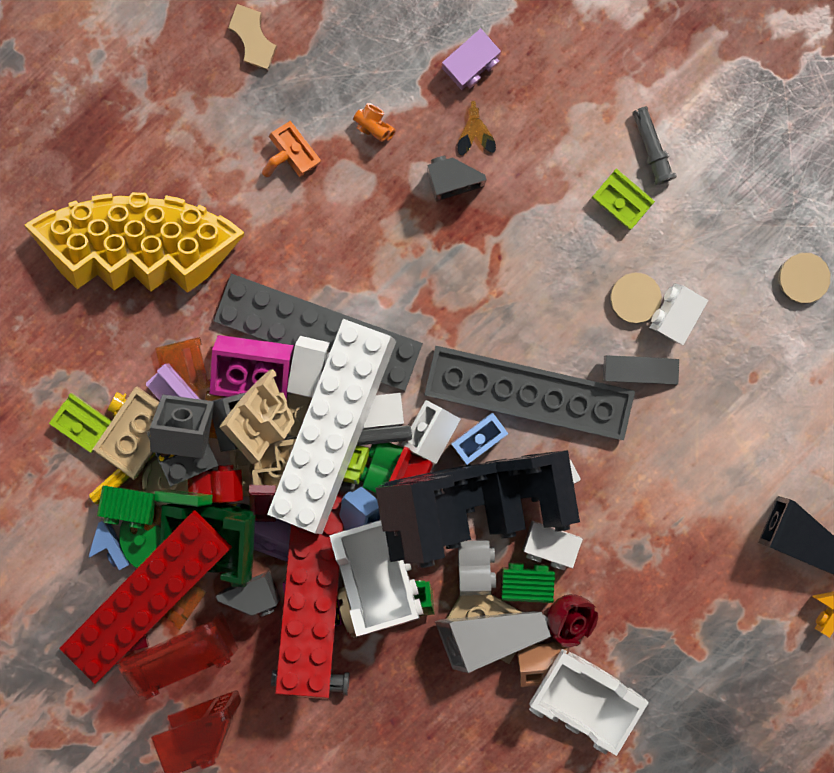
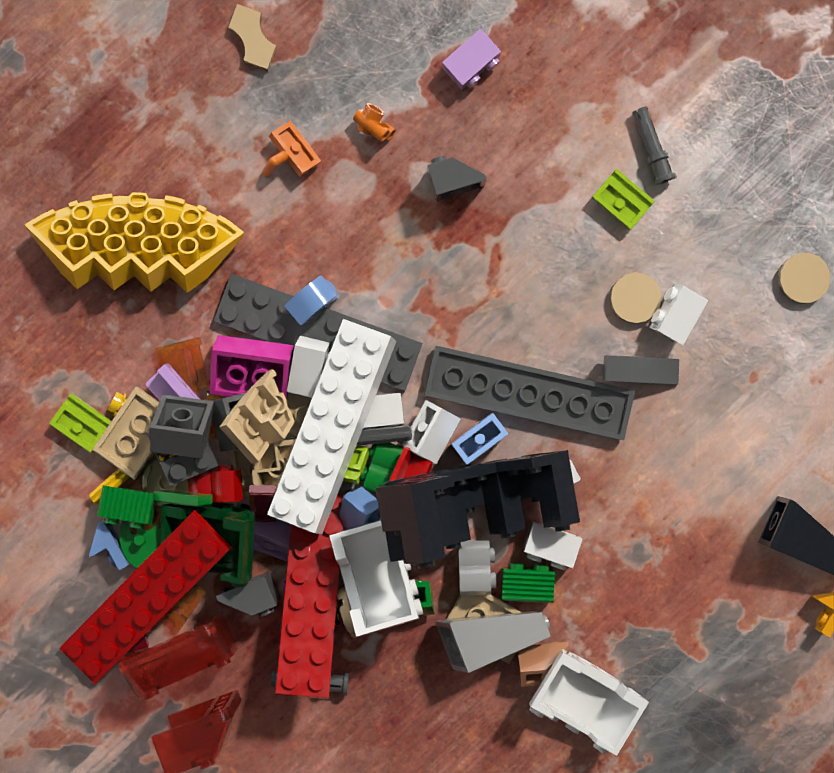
clear yellow piece [458,101,496,156] -> none
dark red cylinder [547,594,598,648] -> none
none -> medium blue brick [284,275,340,325]

